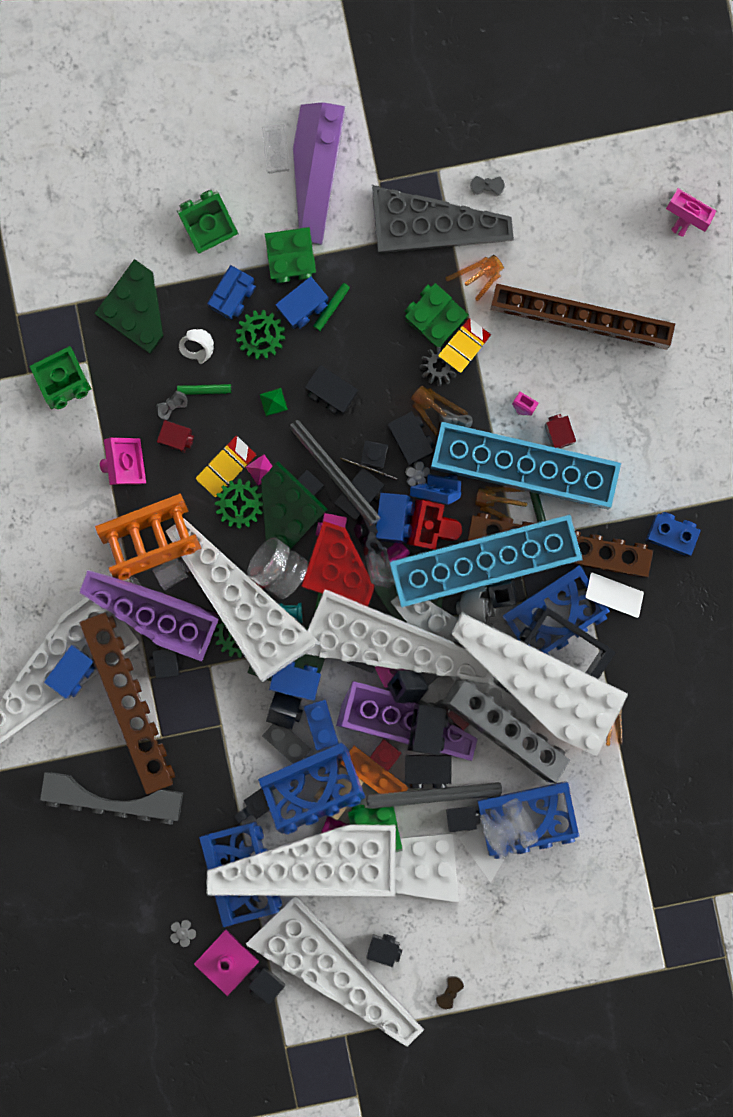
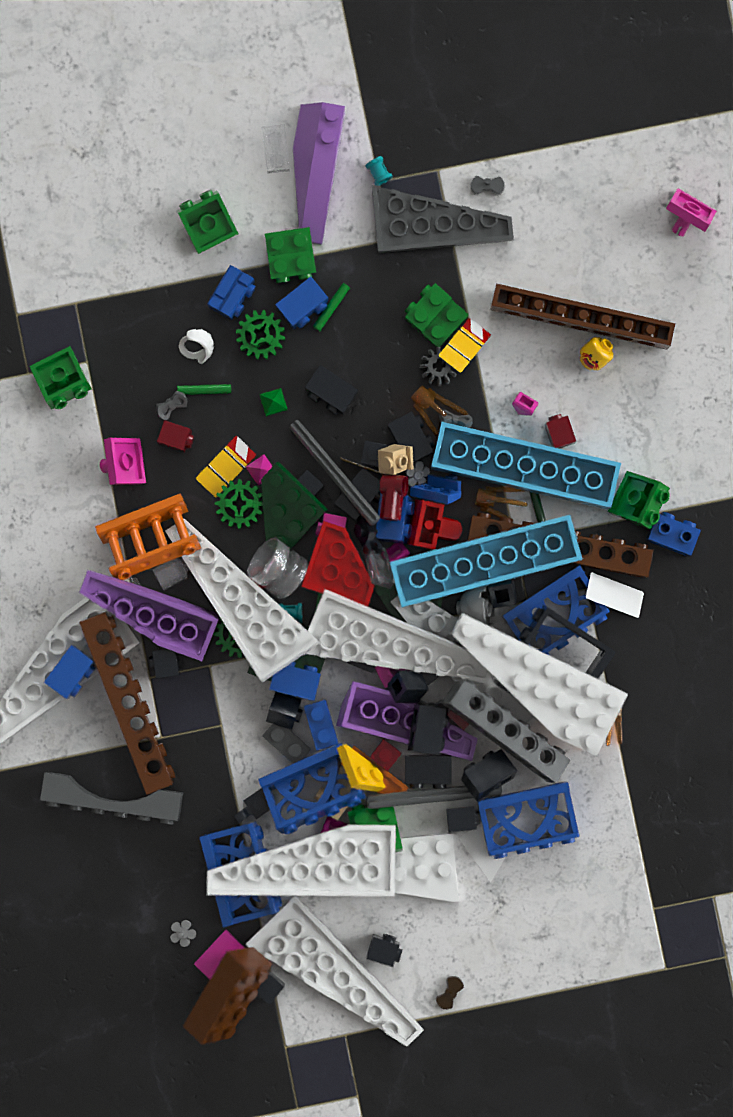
dark green plate [94,259,164,354] -> none
clear orange plant [446,254,504,301] -> none
clear wheel [480,798,538,860] -> none
none -> reddish brown brick [183,947,272,1044]
none -> yellow wing [337,744,385,792]
none -> teal bush [365,156,393,186]
none -> tan brick [378,444,414,475]
none -> dark red piece [380,474,408,521]
none -> black brick [461,749,517,801]
none -> yellow head [579,337,613,371]
none -> green plate [607,471,670,530]

